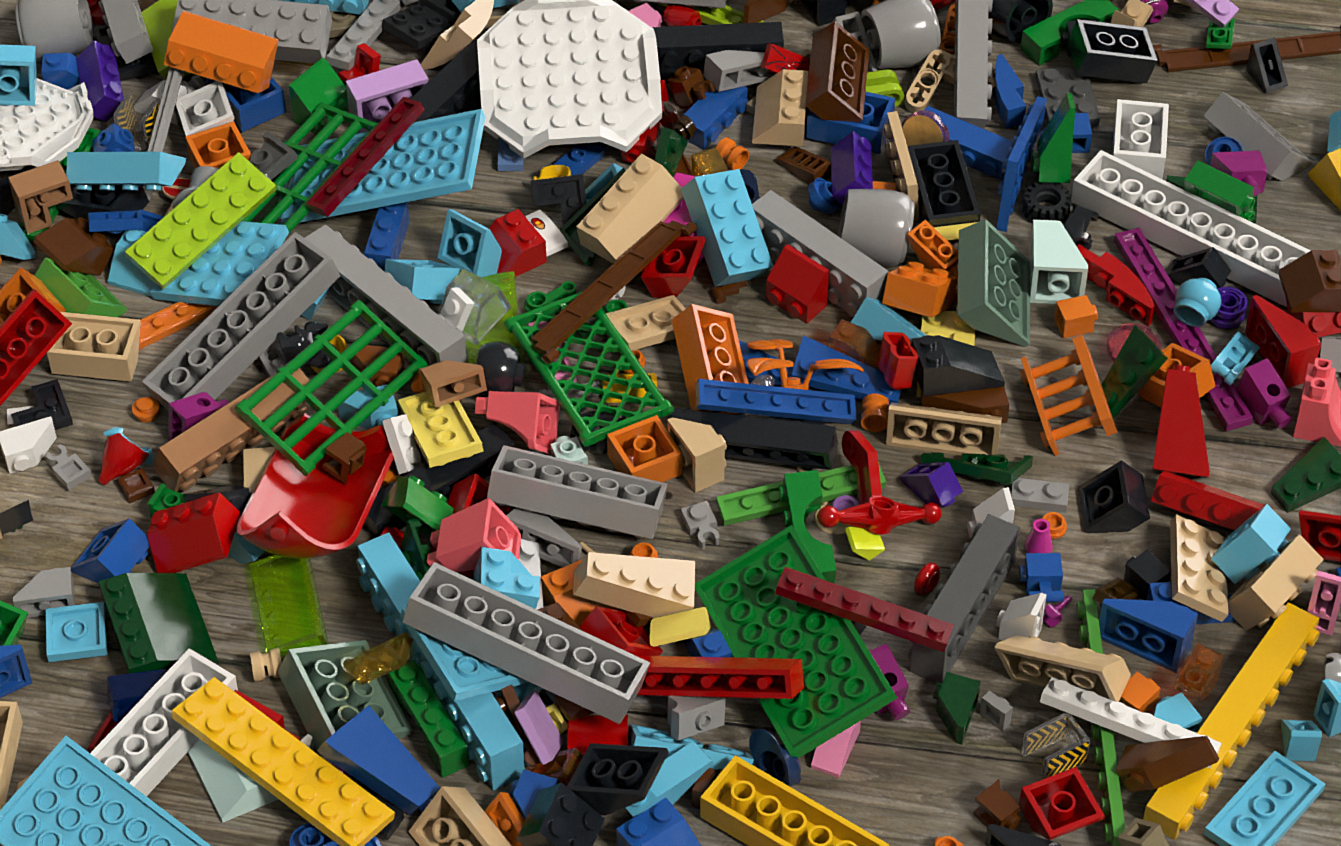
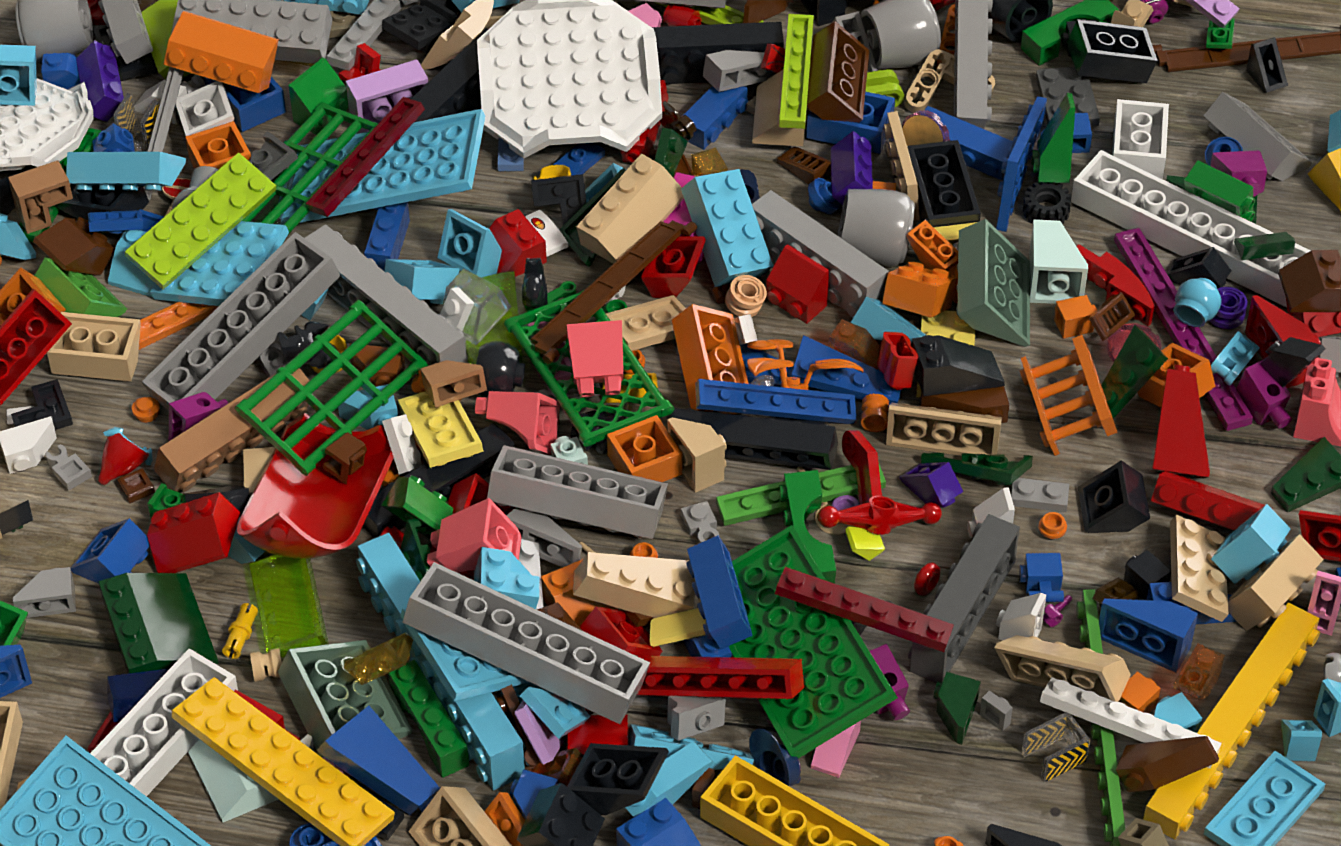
medium azure plate [46,602,108,662] -> none
reddish brown brick [667,66,715,108] -> none
orange wheel [713,137,750,170] -> none
reddish brown window [973,779,1022,830] -> none
blue slope [994,54,1026,129] -> none
red slope [1019,767,1105,840] -> none
dark pink cone [1024,519,1053,553] -> none
black piece [1062,205,1099,250] -> none
none -> yellow pin [222,603,258,659]
none -> medium azure wing [520,687,590,739]
none -> black animal [522,257,548,309]
none -> coral hips [567,320,623,398]
none -> blue brick [686,535,753,649]
none -> light nougat wheel [725,275,767,317]
none -> white slope [734,314,757,345]
none -> lime plate [779,14,814,129]
none -> reddish brown slope [1089,292,1135,341]
none -> dark green slope [1234,232,1296,260]
none -> black slope [1261,337,1326,388]

